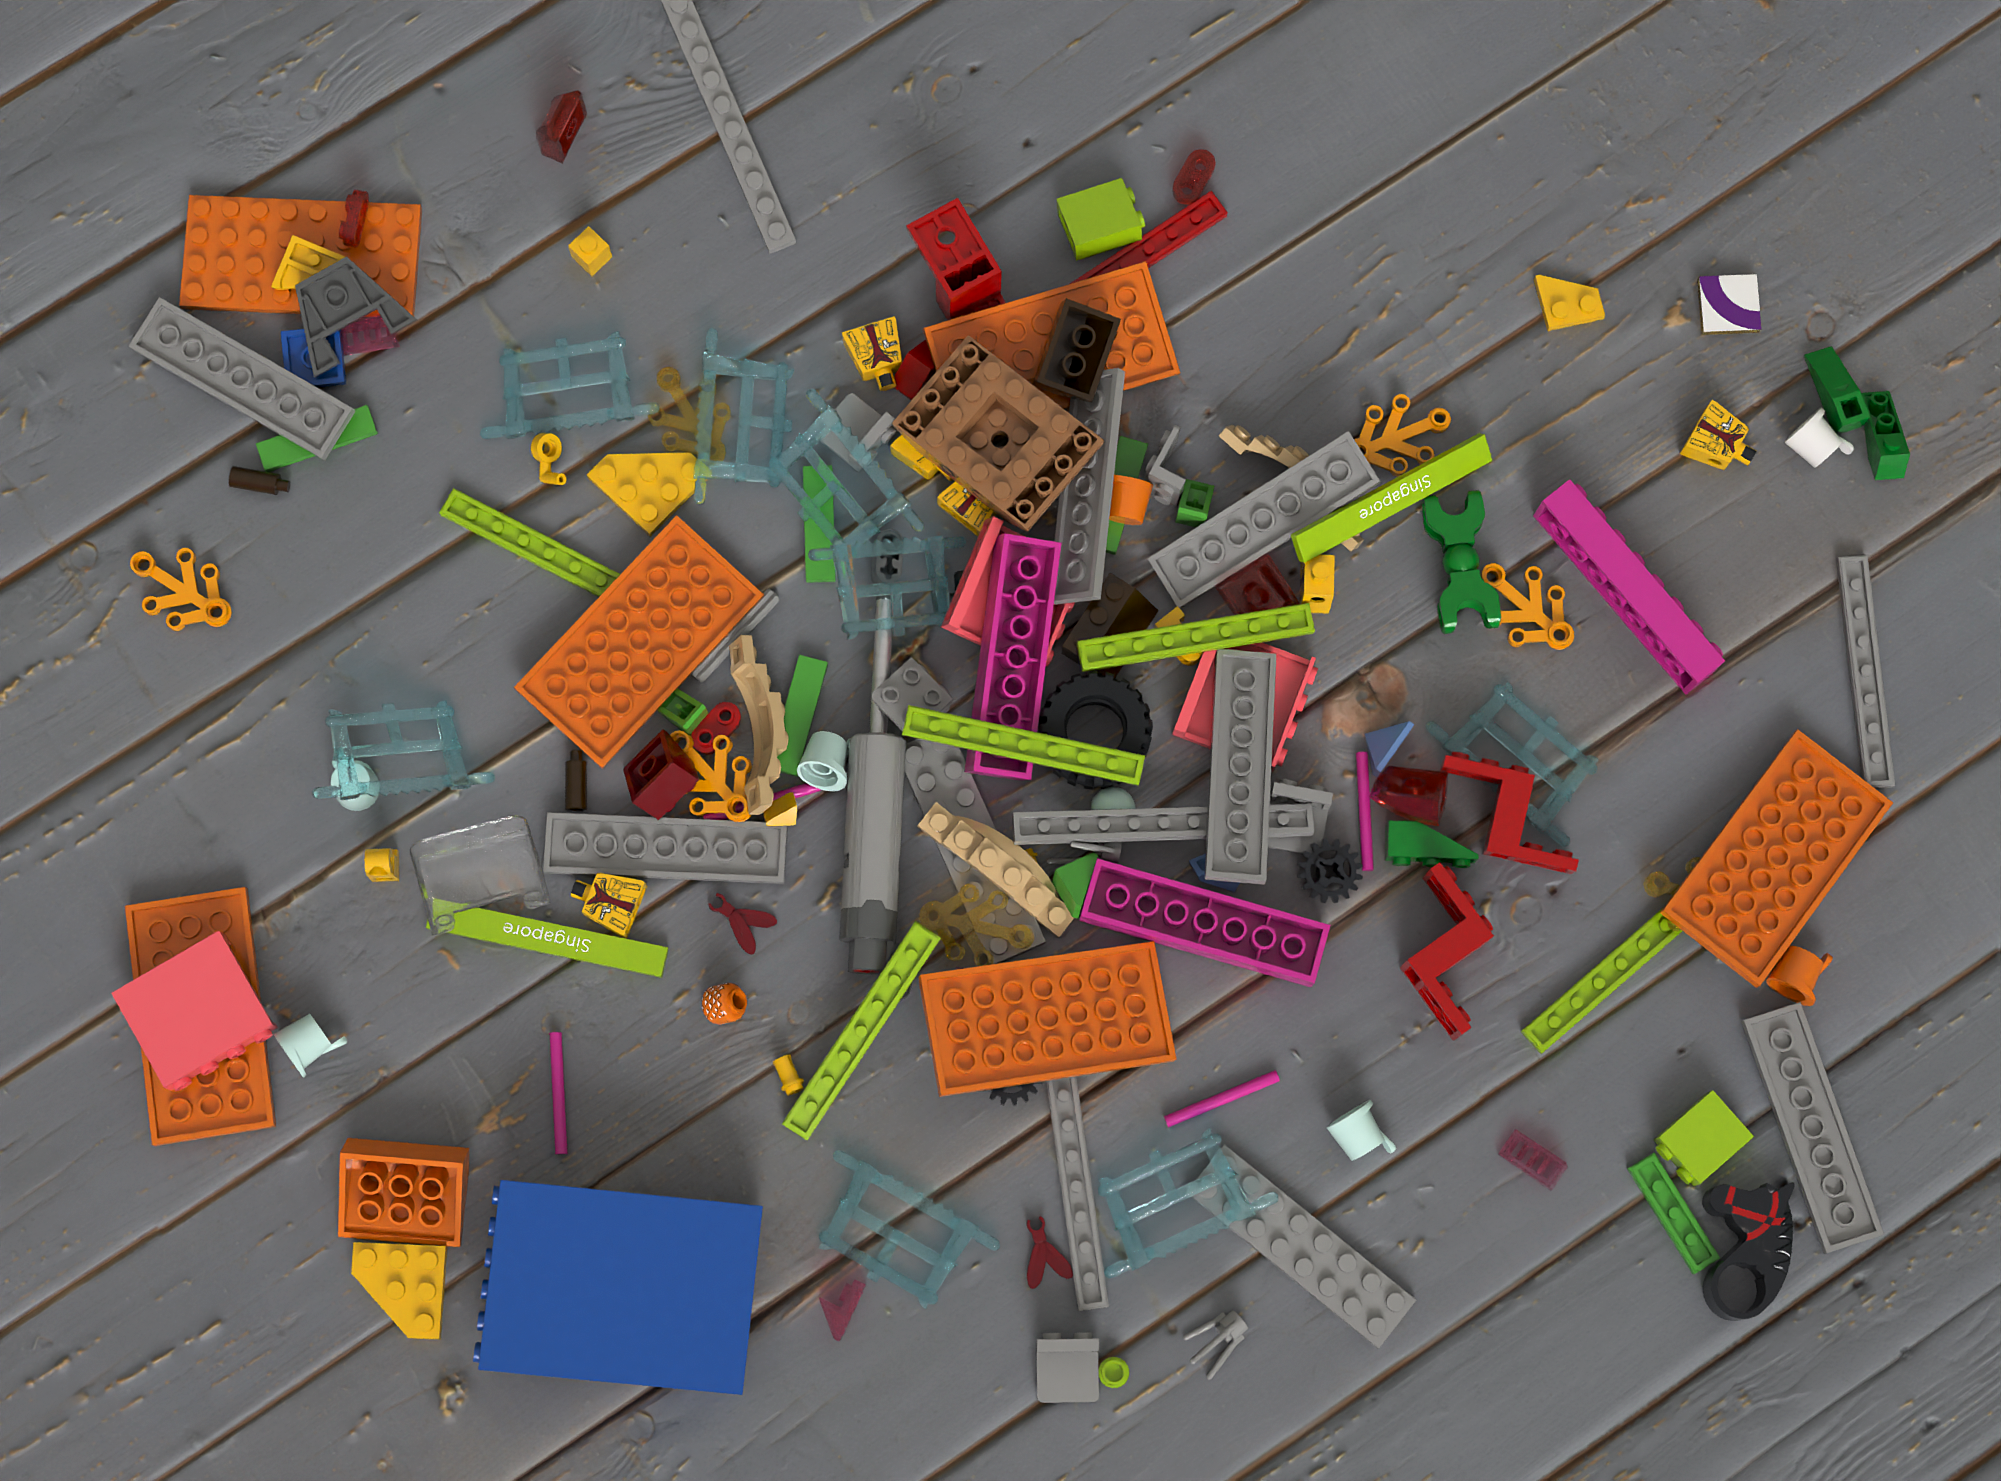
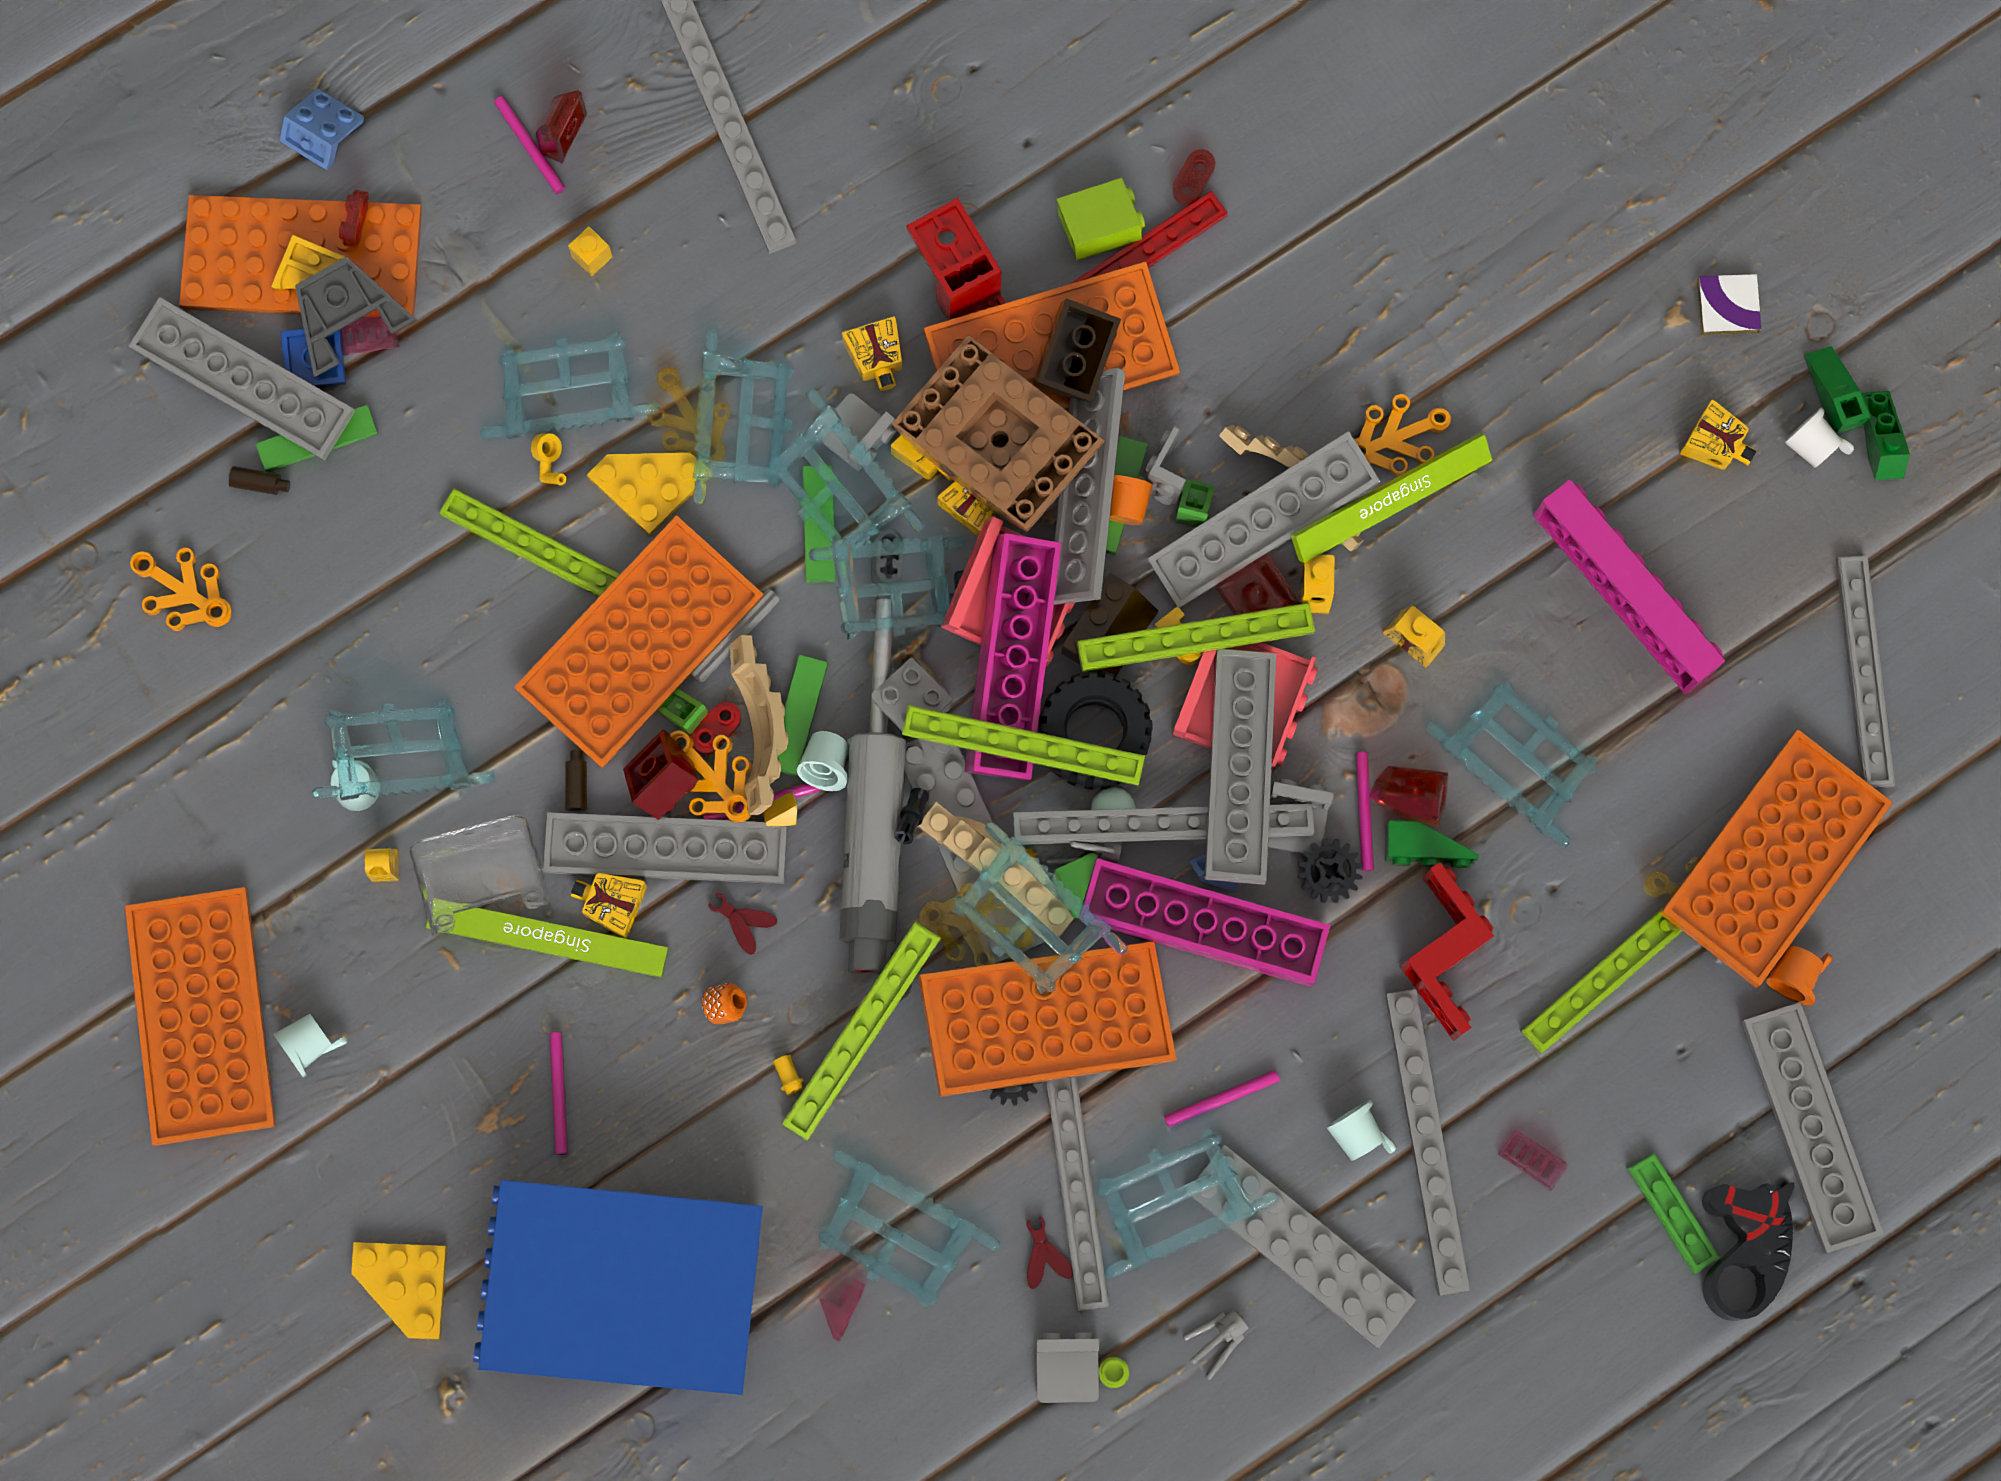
coral panel [111,931,278,1091] -> none
orange slope [338,1138,469,1247] -> none
red slope [894,339,936,400] -> none
medium blue slope [1365,721,1414,777] -> none
green piece [1422,490,1501,634] -> none
red bracket [1440,751,1579,874] -> none
light orange plant [1480,563,1574,650] -> none
yellow wing [1534,275,1605,331] -> none
lime brick [1653,1090,1754,1186] -> none
none -> medium blue bracket [279,89,364,170]
none -> dark pink bar [494,96,565,194]
none -> black pin [894,788,929,844]
none -> clear light blue piece [952,822,1128,995]
none -> yellow torso [1383,605,1445,668]
none -> light grey plate [1385,989,1470,1296]

